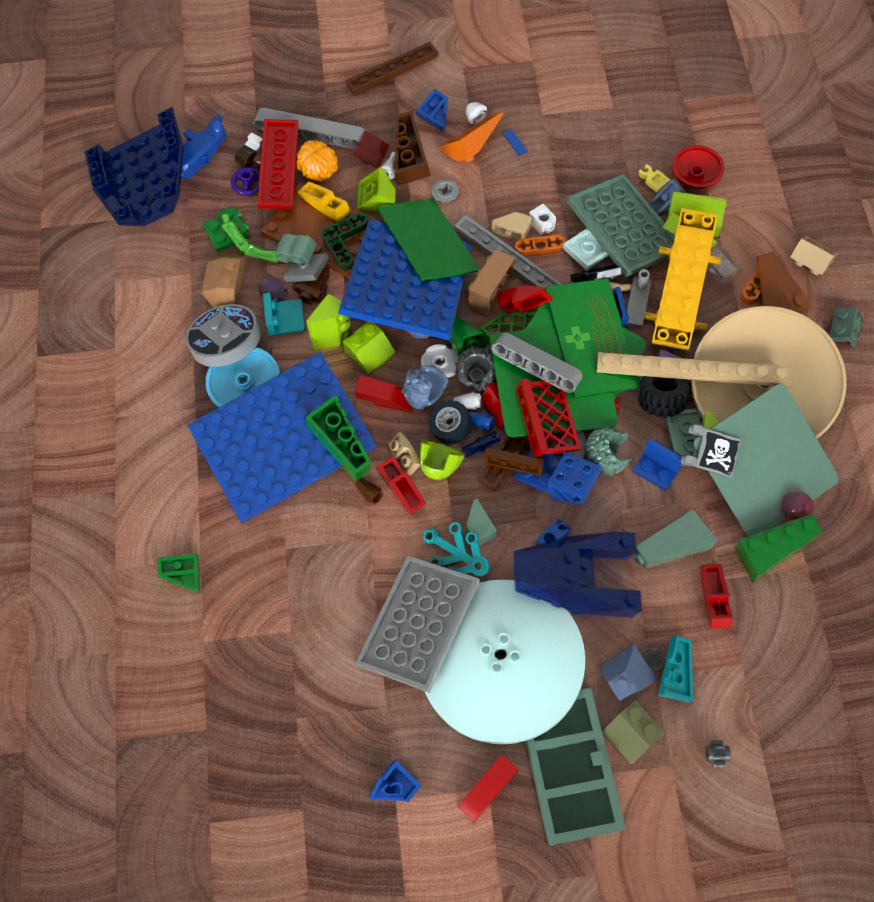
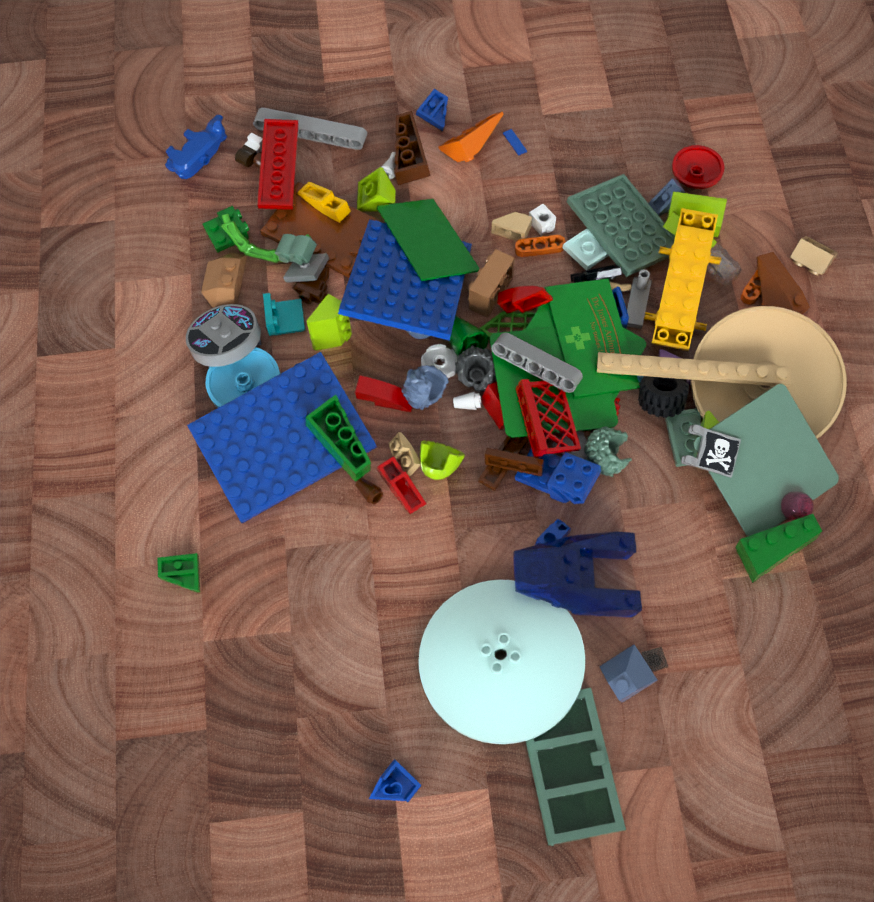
clear blue wedge [84,107,184,226] -> none
dark purple piece [231,167,260,195] -> none
clear purple brick [258,273,288,302] -> none
light orange hair [296,140,338,182] -> none
dark green beam [321,212,369,271] -> none
lime slope [343,321,396,375] -> none
reddish brown plate [345,42,438,96] -> none
clear red piece [354,131,389,169] -> none
light grey plate [355,556,480,693] -> none
teal plant [423,522,490,576] -> none
black wheel [428,400,473,444] -> none
light grey gear [431,179,459,204] -> none
light grey plate [454,215,562,288] -> none
red slope [458,755,518,822] -> none
clear blue pin [461,431,500,458] -> none
sand green slope [465,499,497,546] -> none
white cone [466,102,487,124] -> none
blue cone [469,411,495,432] -> none
olive slope [602,700,665,766] -> none
blue bracket [632,439,682,491] -> none
sand green slope [633,510,718,569] -> none
light yellow plate [638,164,670,193] -> none
teal wing [658,636,693,703] -> none
red slope [700,564,733,629] -> none
dark grey gear [705,740,731,768] -> none
sand green bracket [829,307,863,347] -> none

